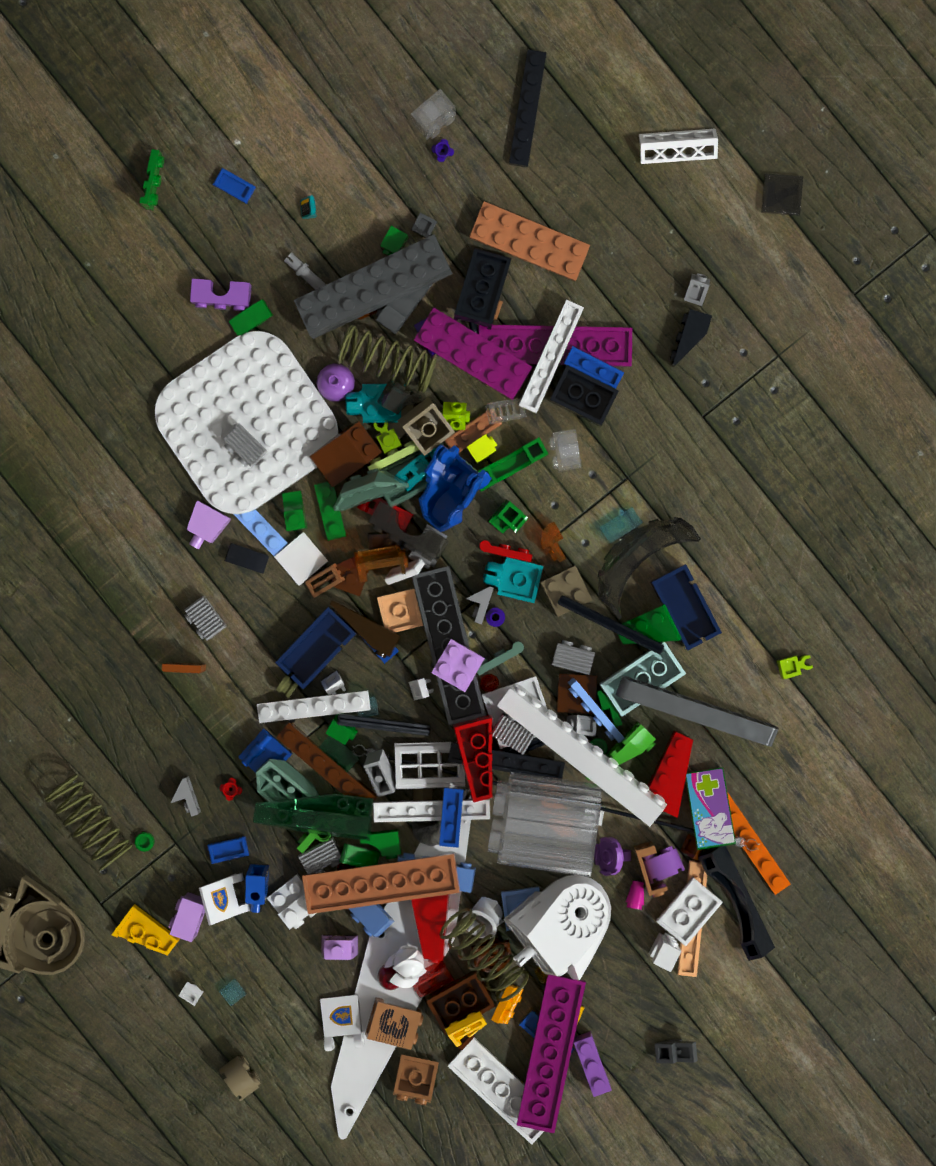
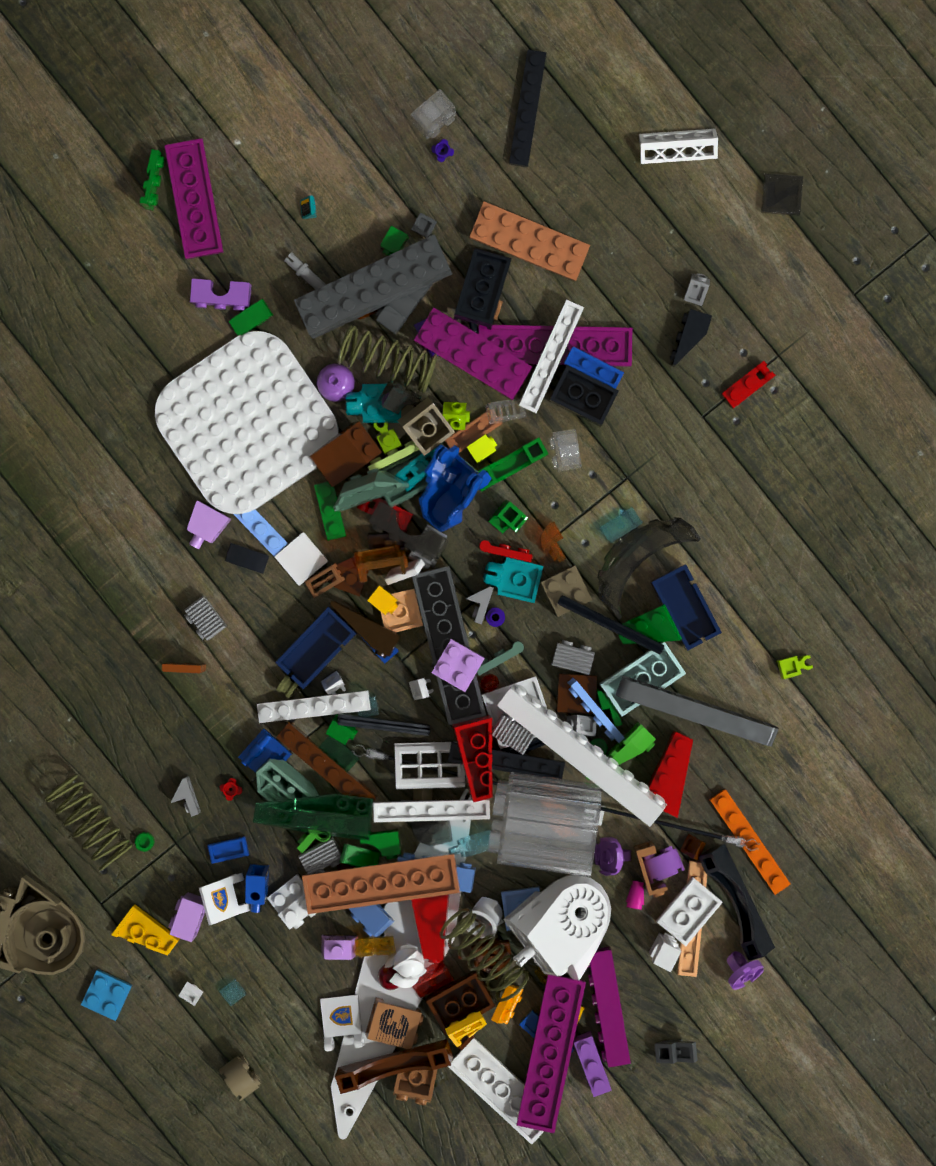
blue tile [213,168,256,204] -> none
light grey brick [223,423,268,468] -> none
green arch [282,491,308,532] -> none
light grey brick [363,749,396,797] -> none
blue plate [439,787,464,848] -> none
tile [686,768,736,850] -> none
none -> dark azure plate [81,969,132,1021]
none -> magenta plate [165,138,224,260]
none -> reddish brown arch [335,1039,453,1094]
none -> clear yellow hinge [355,936,396,958]
none -> yellow brick [367,586,399,615]
none -> clear light blue hinge [448,828,501,857]
none -> magenta brick [587,947,631,1068]
none -> red plate [722,361,776,409]
none -> medium lavender tile [727,951,764,990]

